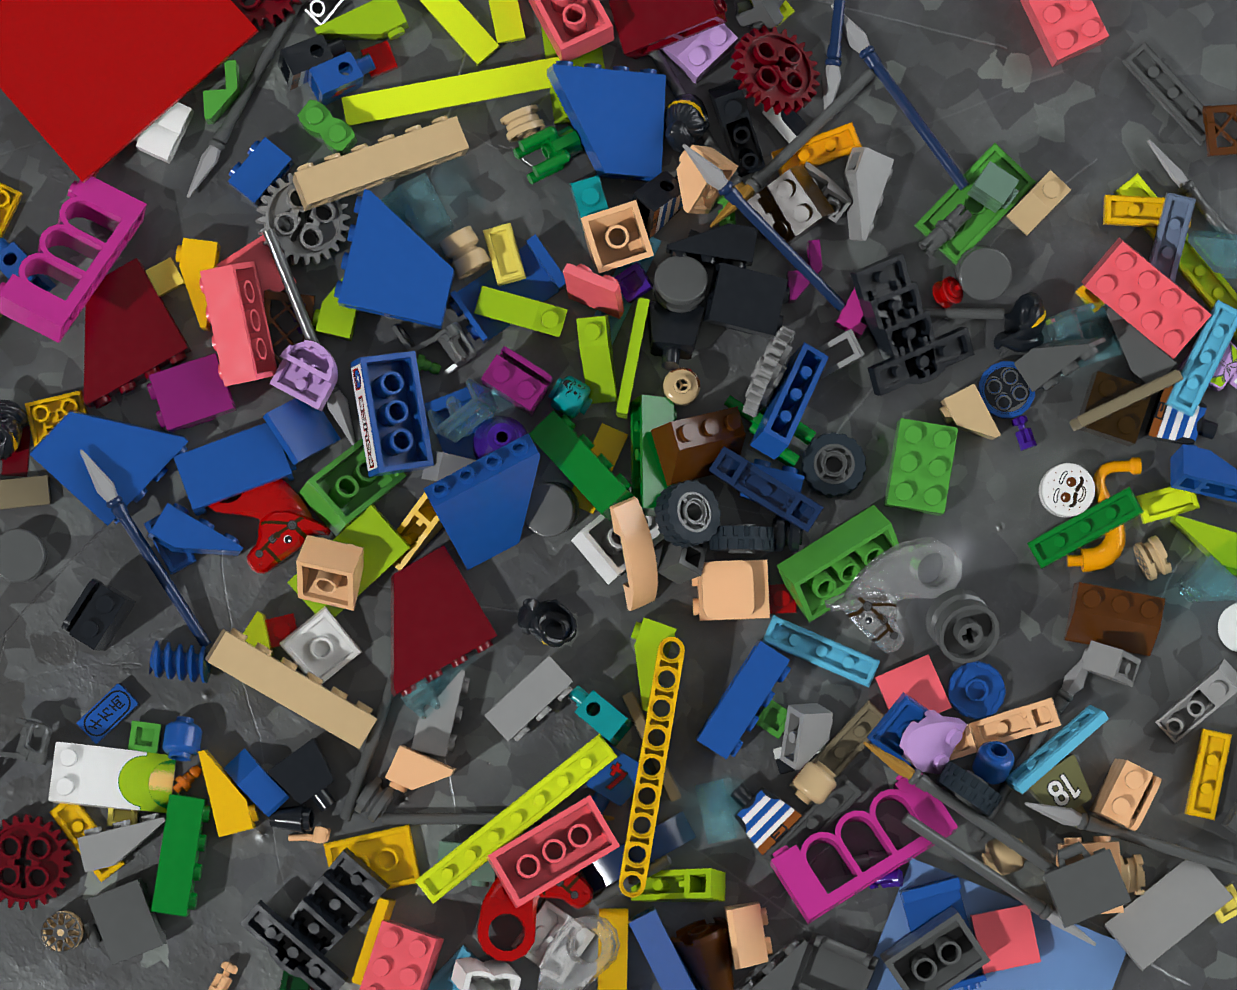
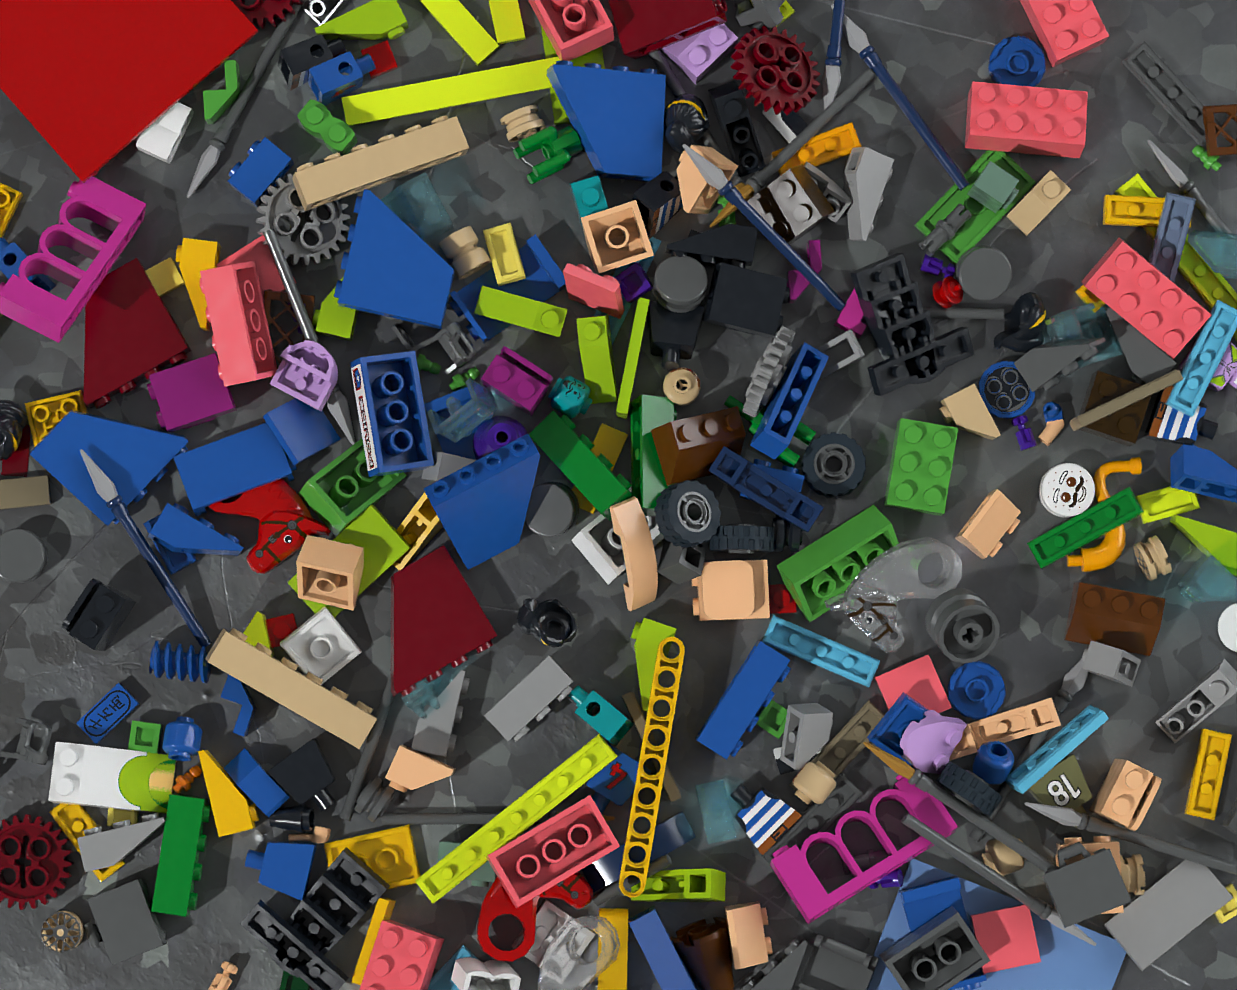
none -> blue slope [221,674,257,737]
none -> blue torso [245,841,317,900]
none -> bright green piece [449,367,480,392]
none -> dark purple piece [920,254,956,278]
none -> light nougat slope [955,489,1021,559]
none -> coral brick [965,81,1088,158]
none -> blue tile [988,36,1046,87]
none -> arm [1038,401,1065,446]
none -> bright green piece [1192,145,1222,172]

